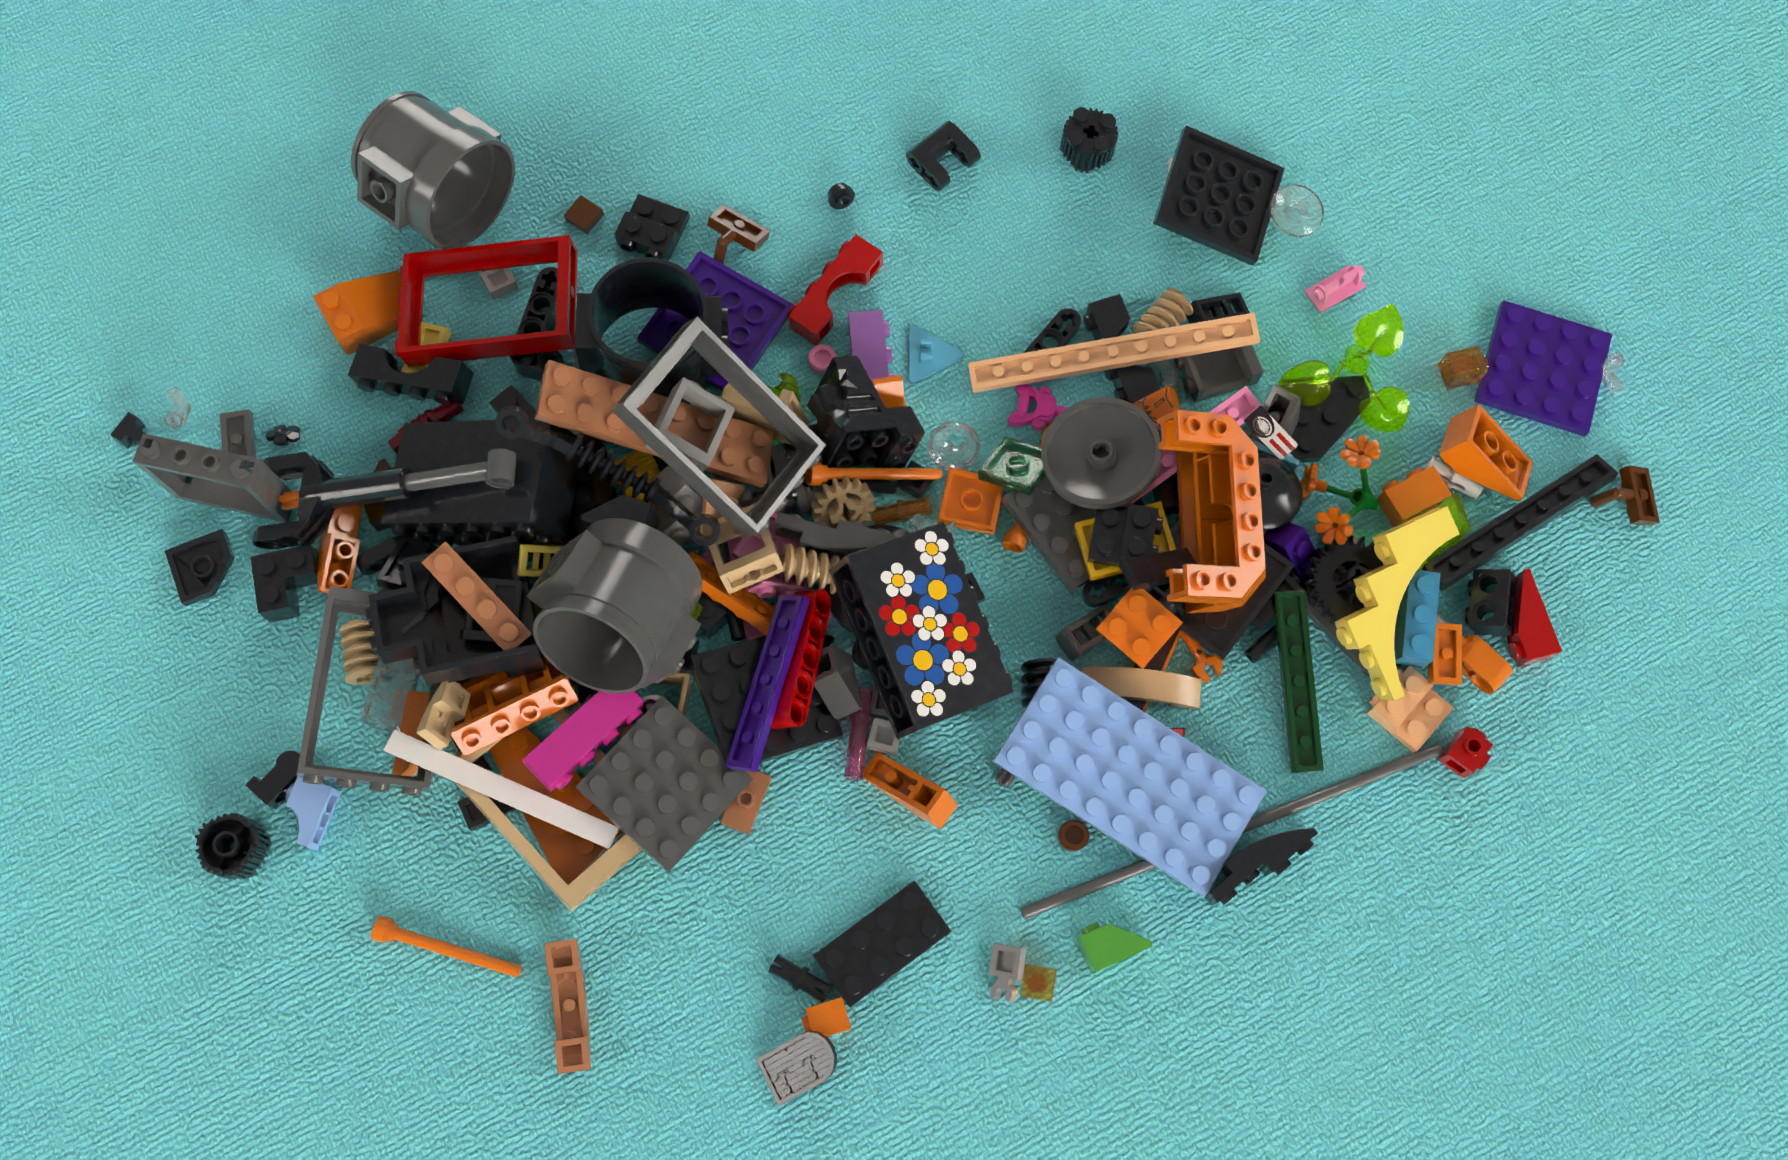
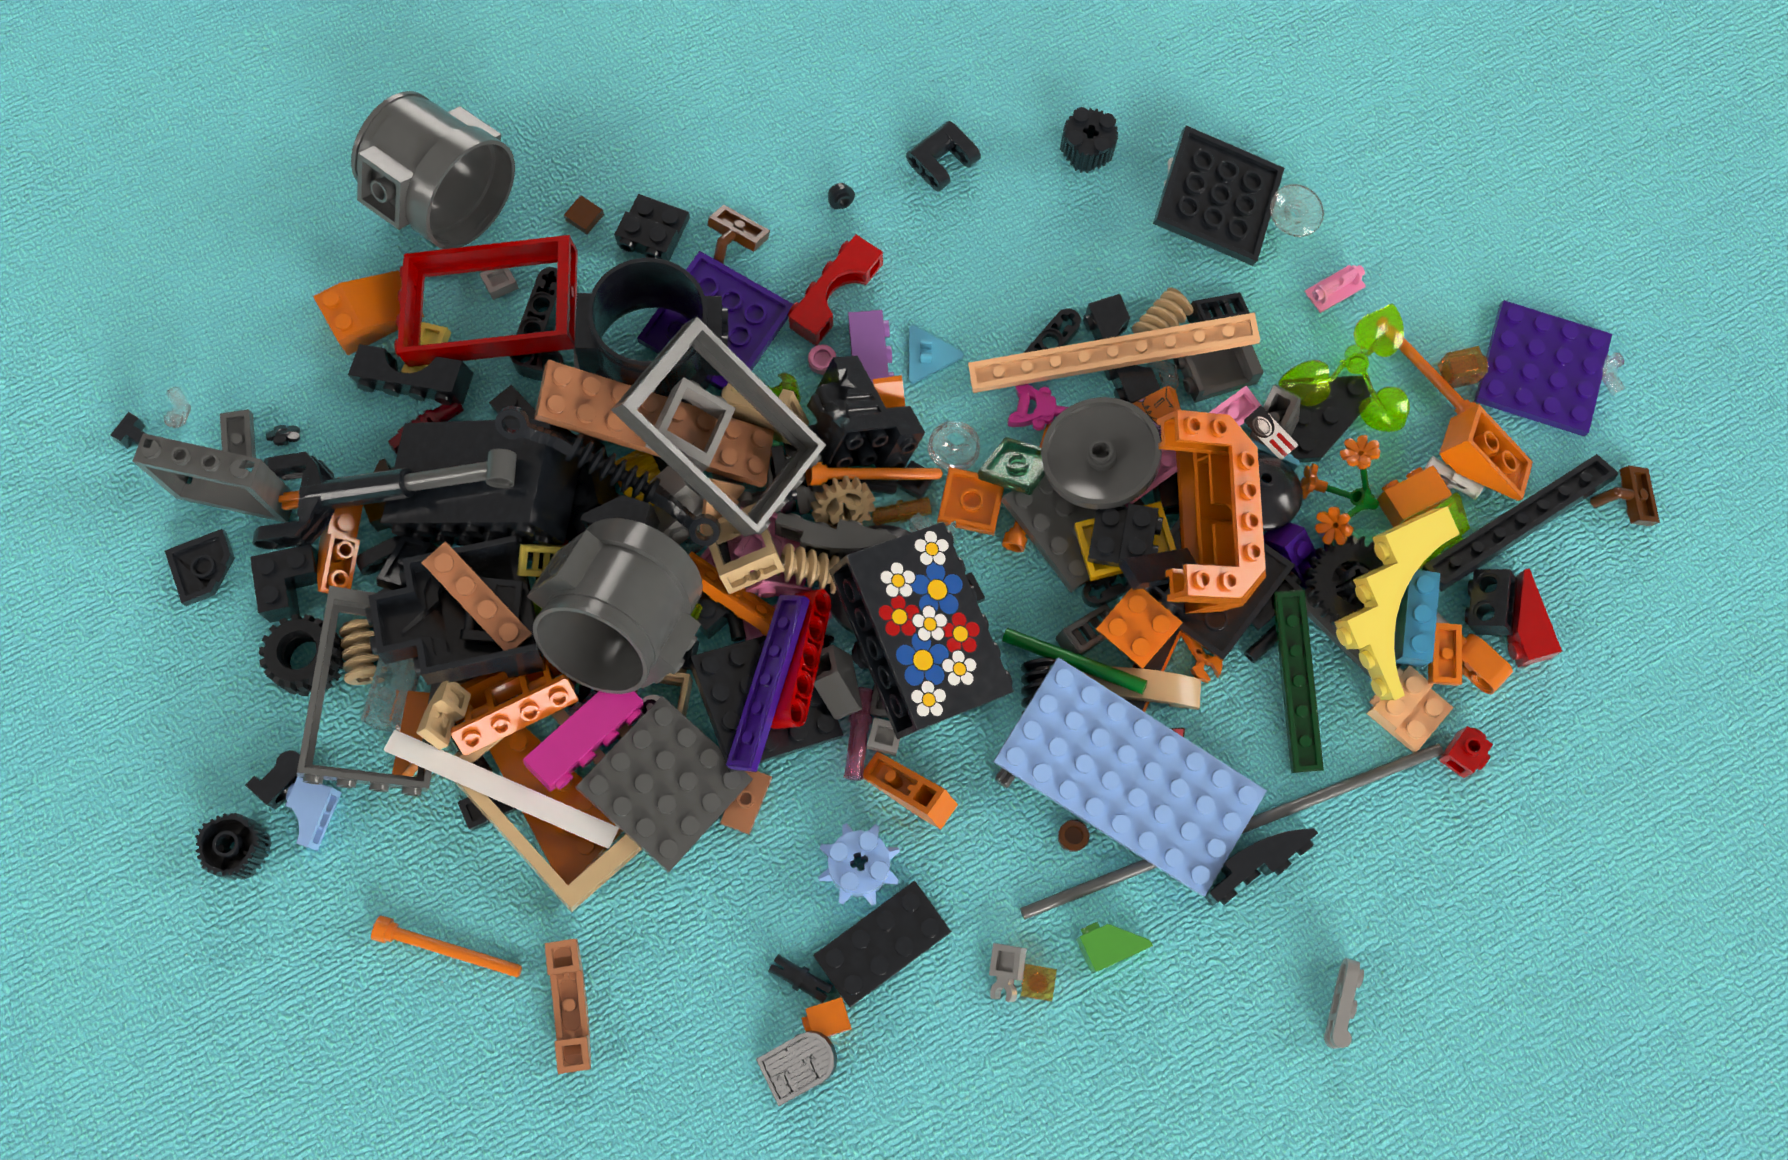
none -> black tyre [259,614,345,696]
none -> light blue brick [818,823,900,906]
none -> green piece [1002,628,1148,695]
none -> light grey plate [1324,958,1364,1049]
none -> orange piece [1376,317,1477,414]

